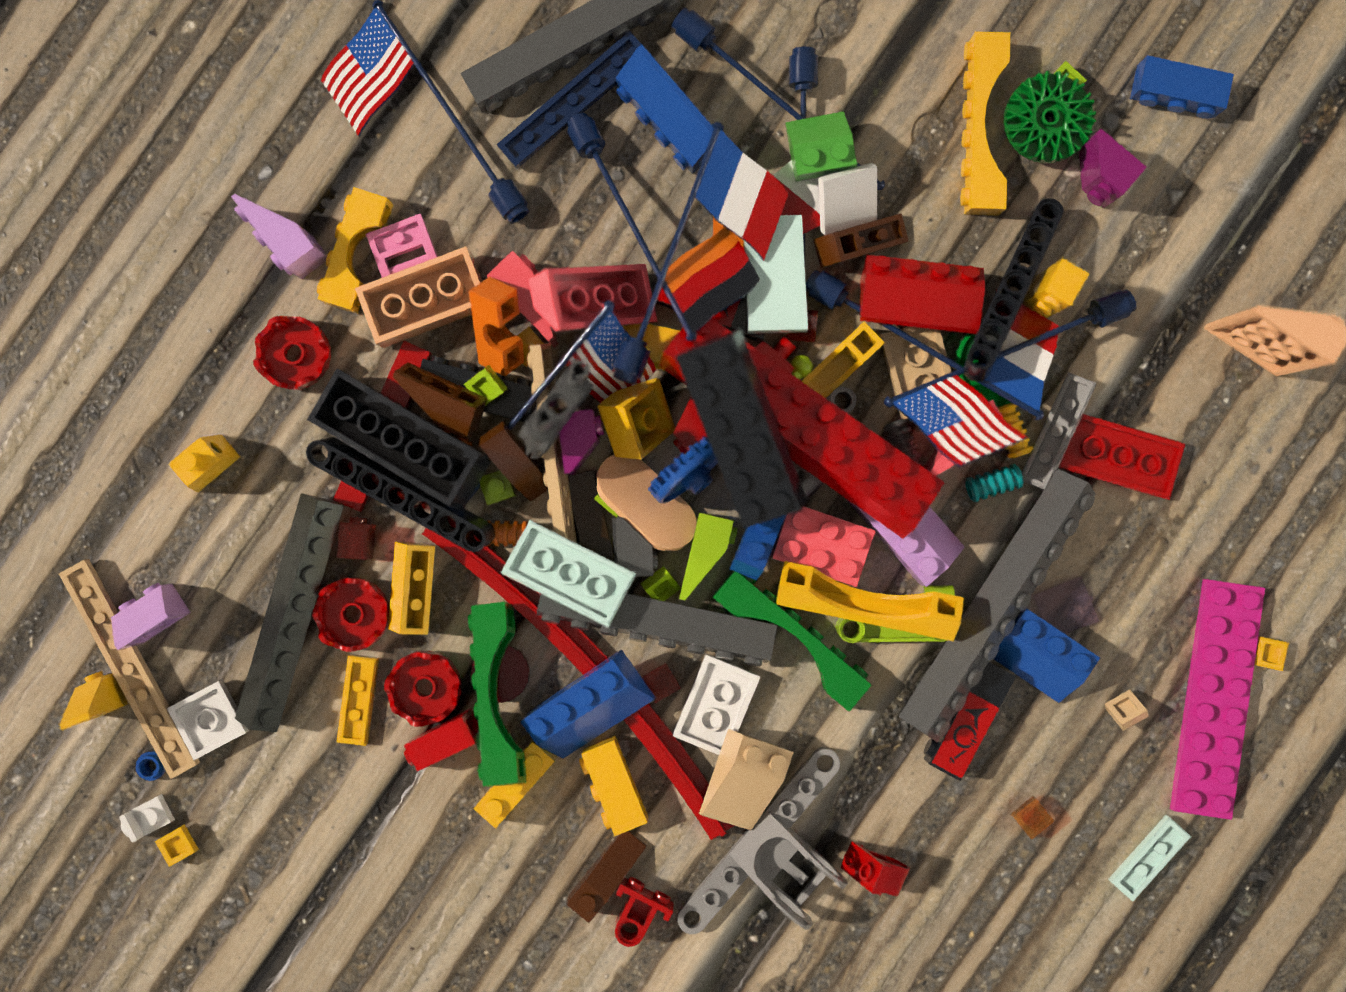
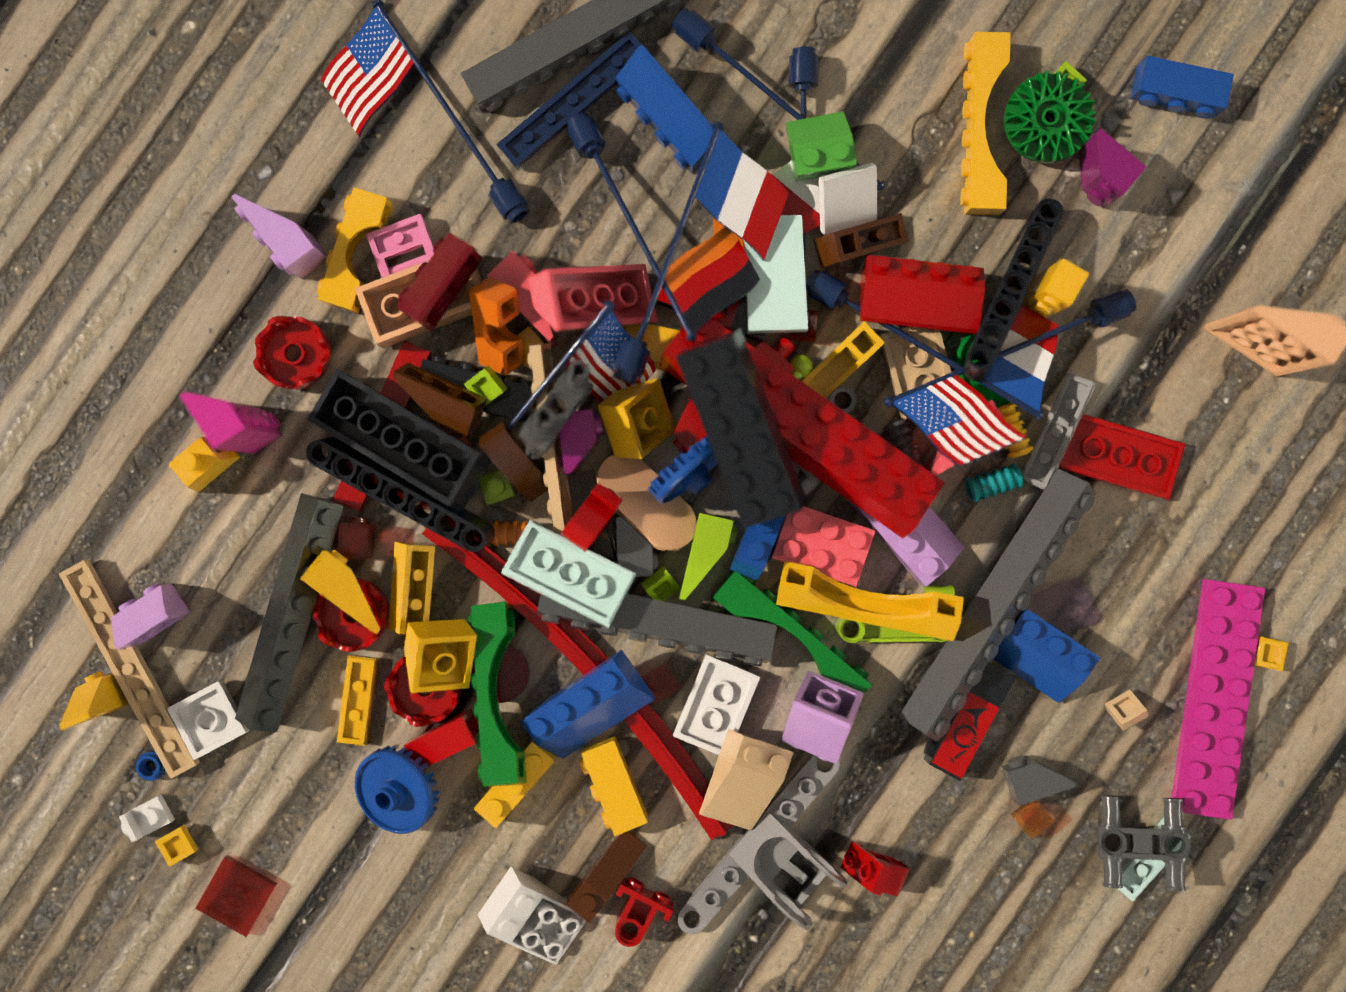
none -> dark pink slope [179,392,283,454]
none -> clear red tile [195,855,278,937]
none -> yellow slope [300,550,381,634]
none -> blue wheel [354,745,440,834]
none -> dark red slope [397,233,483,332]
none -> yellow slope [404,619,477,693]
none -> white slope [478,866,586,965]
none -> red pin [561,482,622,552]
none -> lavender slope [781,670,864,764]
none -> dark grey slope [1001,756,1076,806]
none -> dark grey piece [1097,795,1191,892]

